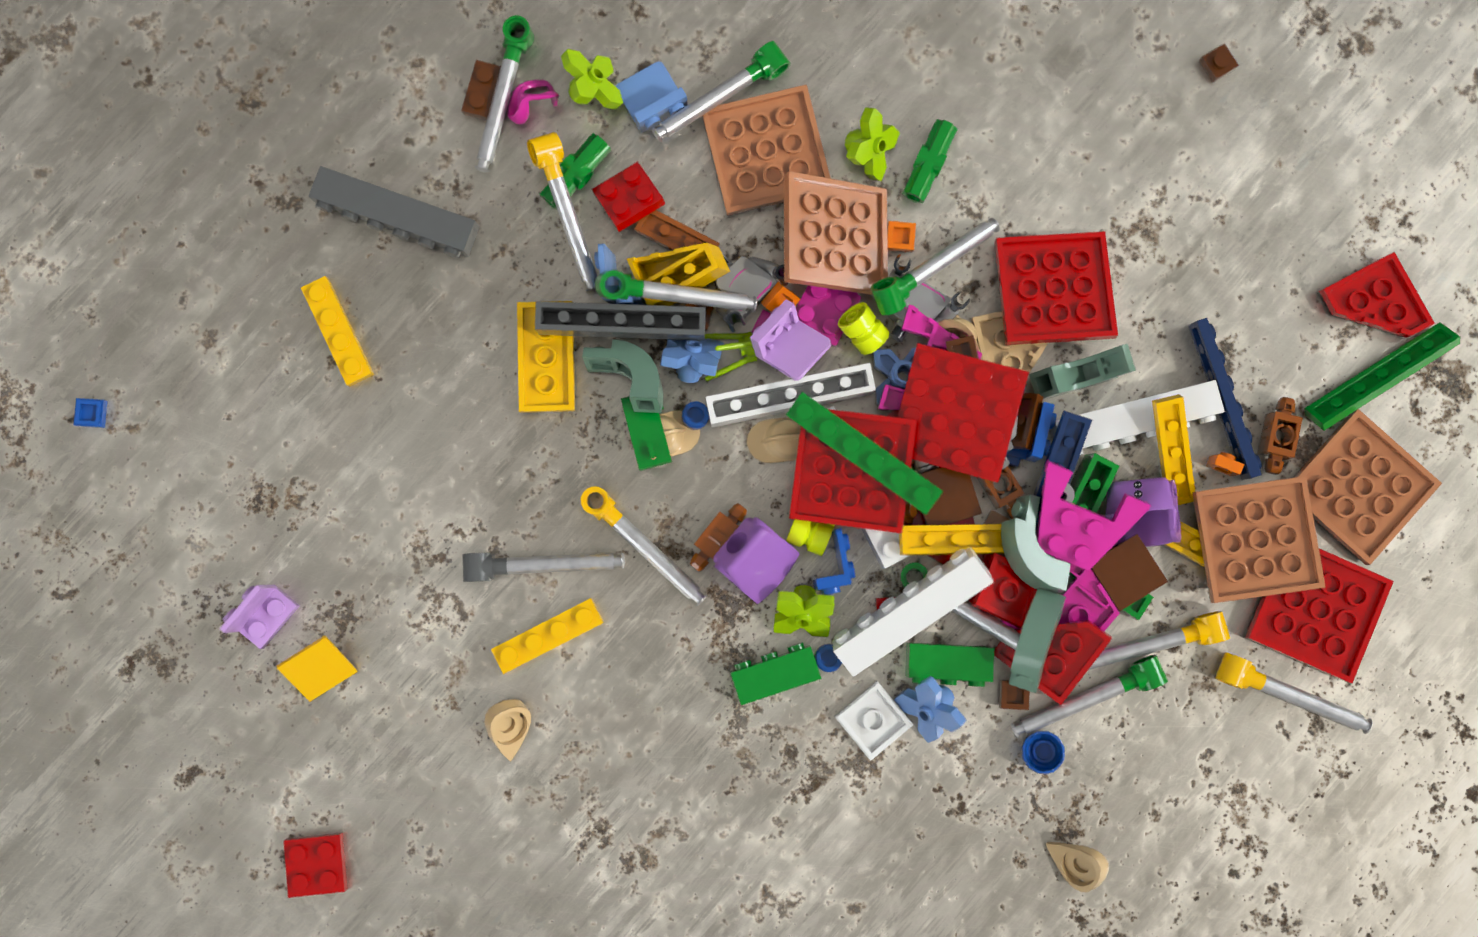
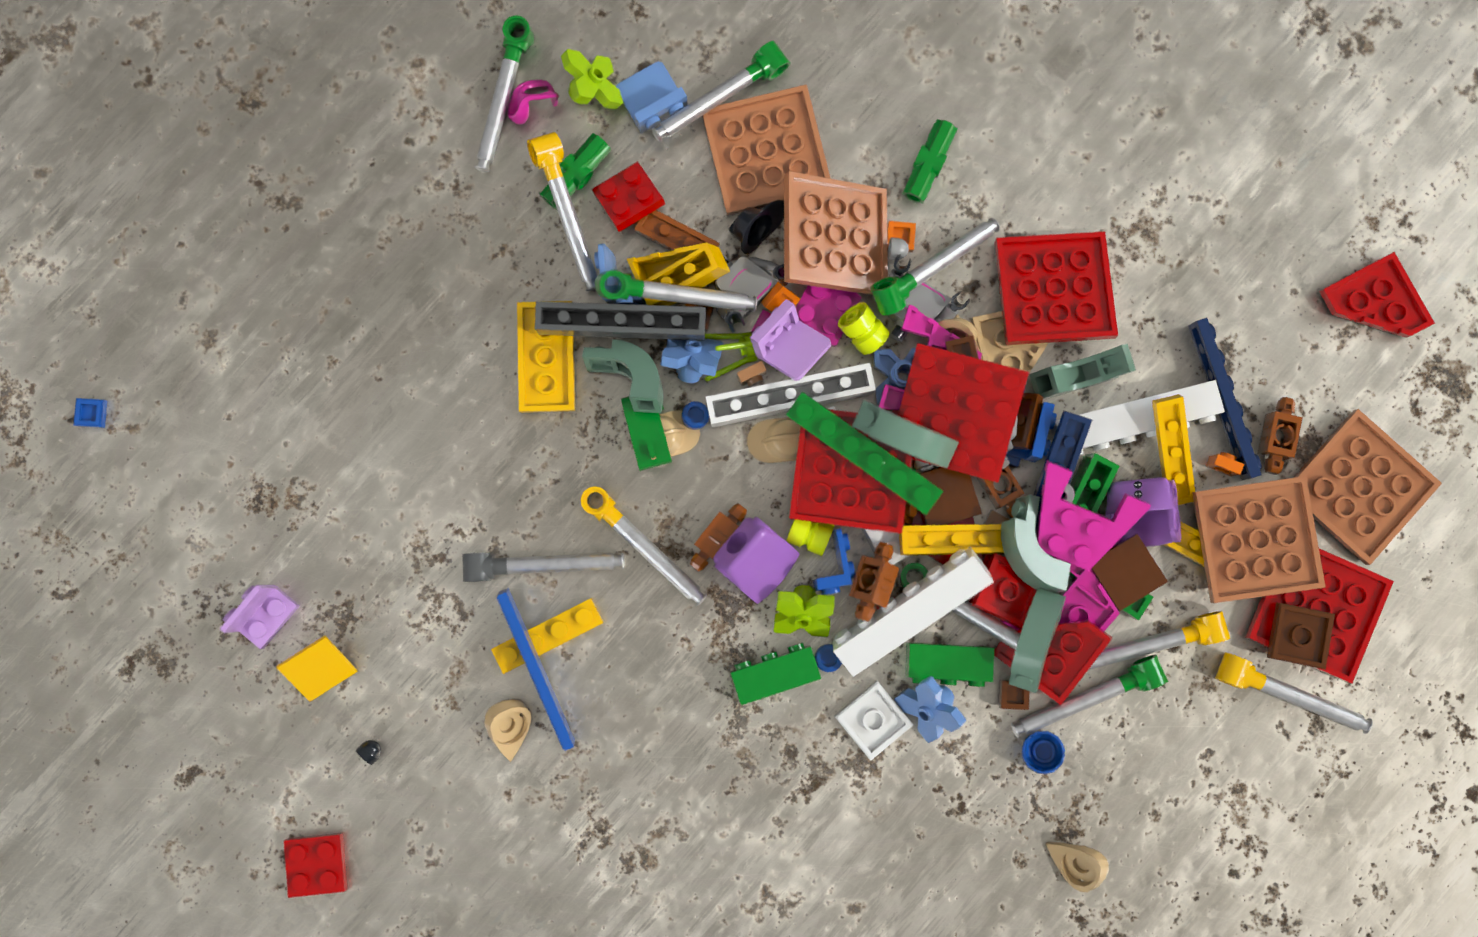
yellow plate [301,276,374,387] -> none
dark grey brick [309,166,480,258] -> none
reddish brown plate [461,60,501,120] -> none
lime plant [845,107,900,181] -> none
reddish brown plate [1199,43,1239,83] -> none
green plate [1304,322,1461,431] -> none
none -> black hinge [356,740,381,765]
none -> blue tile [496,587,575,751]
none -> black piece [729,200,784,254]
none -> medium nougat plate [737,361,767,387]
none -> dark orange piece [849,542,899,622]
none -> sand green arch [852,400,959,468]
none -> light grey hinge [888,237,909,260]
none -> reddish brown tile [1267,603,1335,670]

